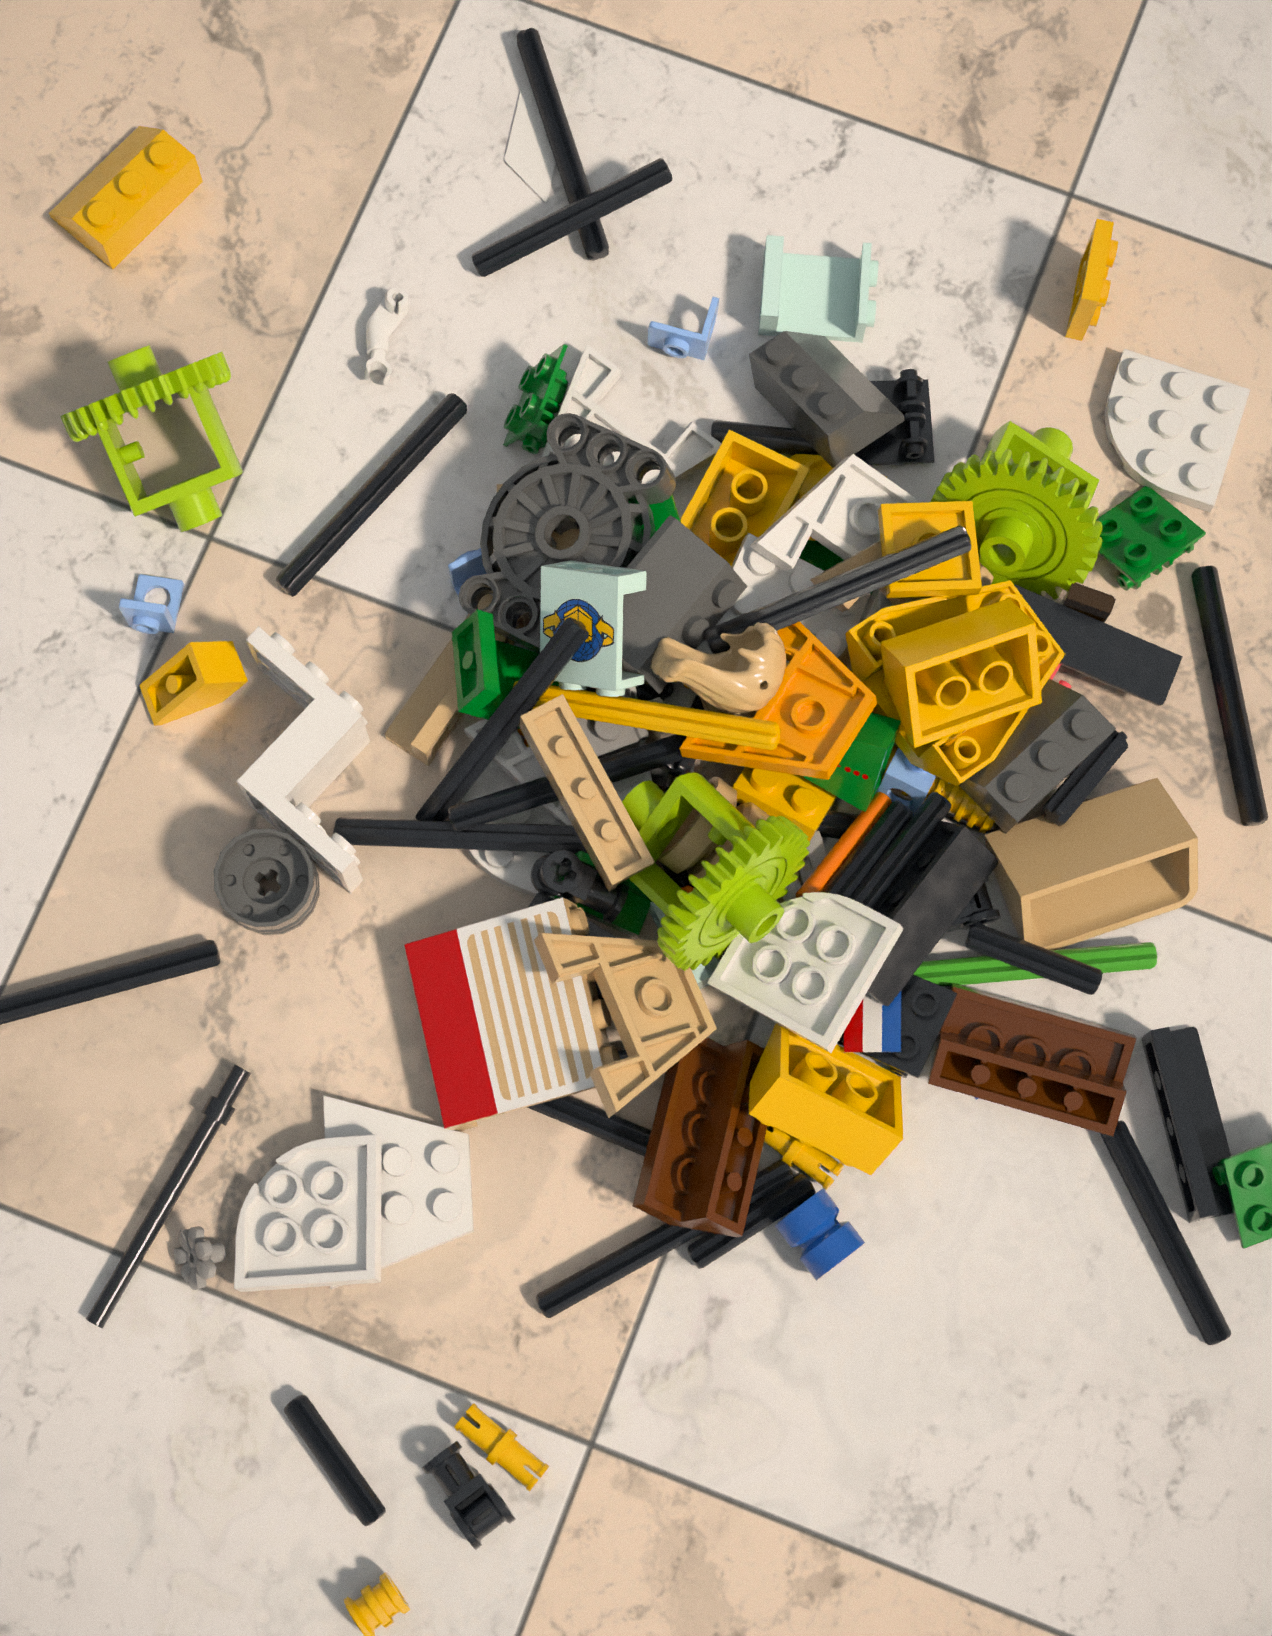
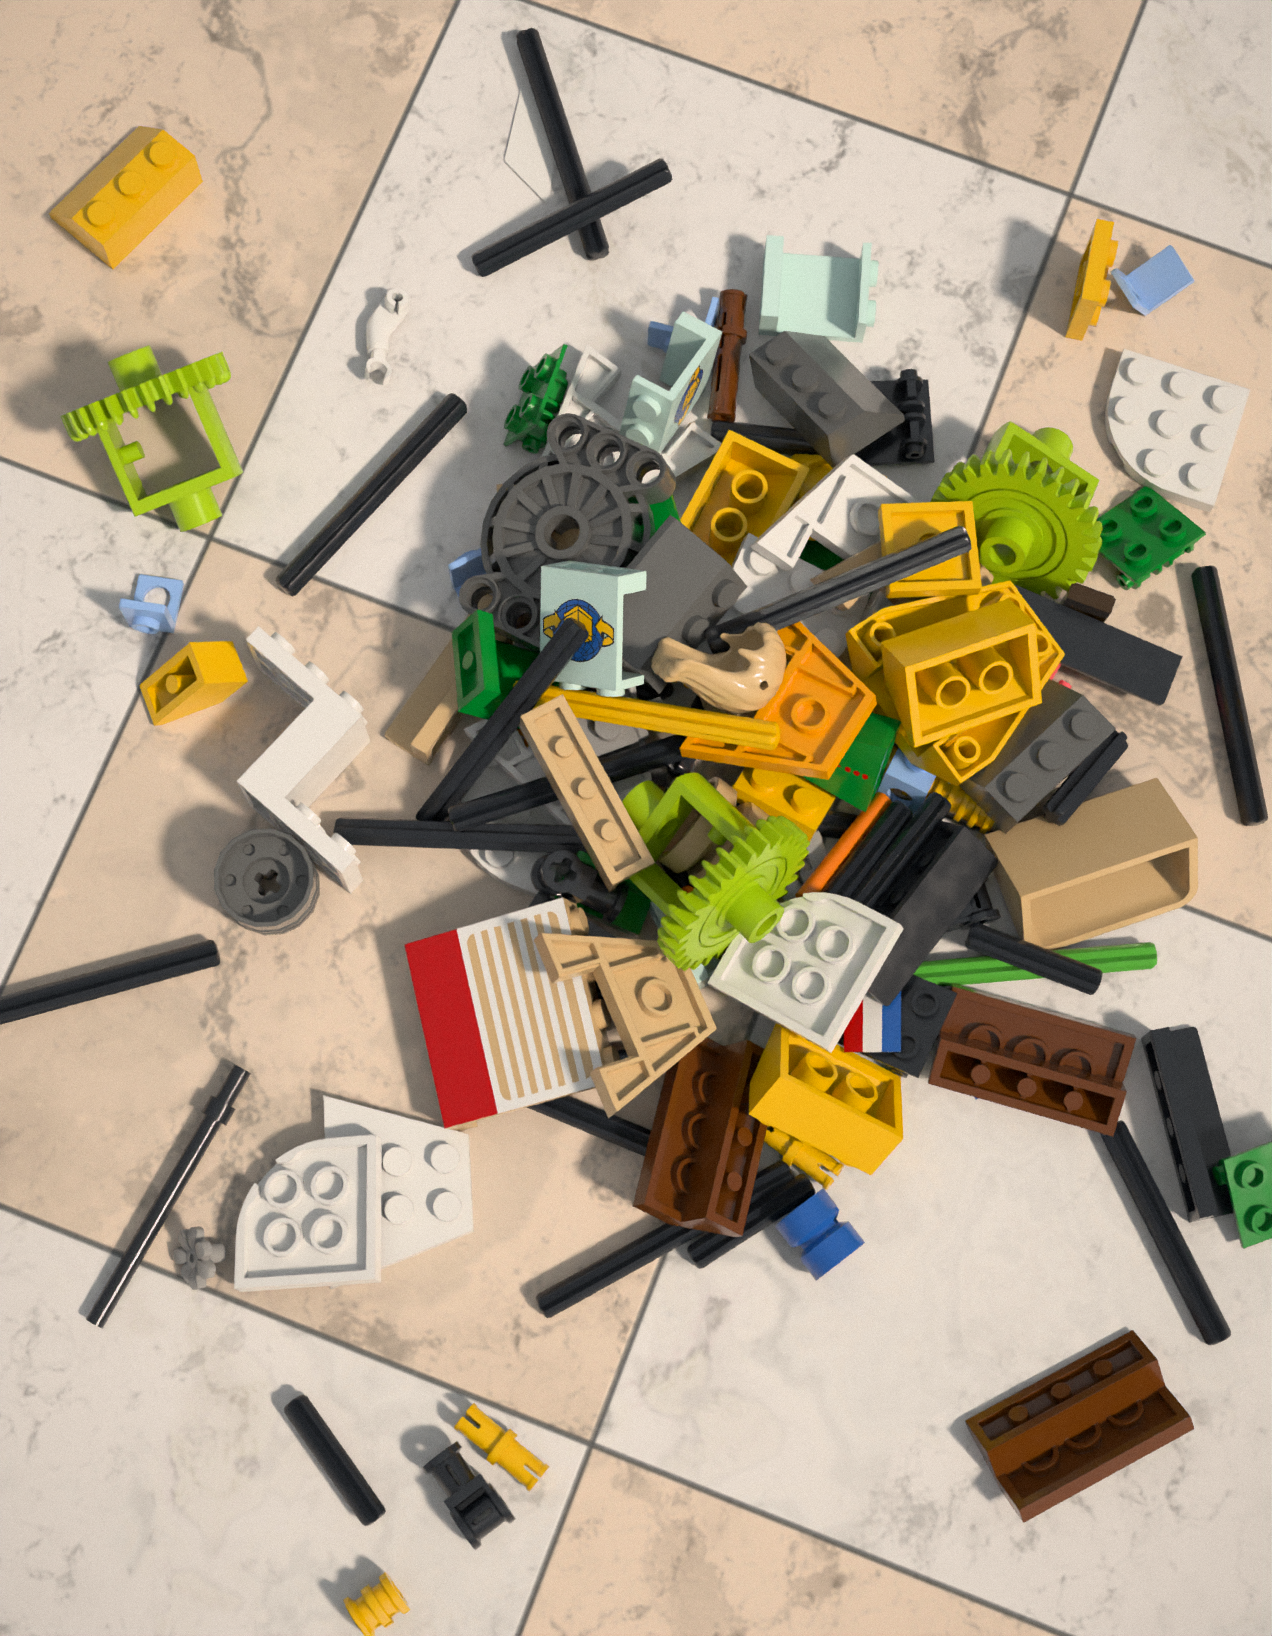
none -> light aqua panel [619,311,722,453]
none -> reddish brown pin [707,289,748,422]
none -> reddish brown slope [965,1330,1194,1523]
none -> light blue bracket [1110,245,1195,316]

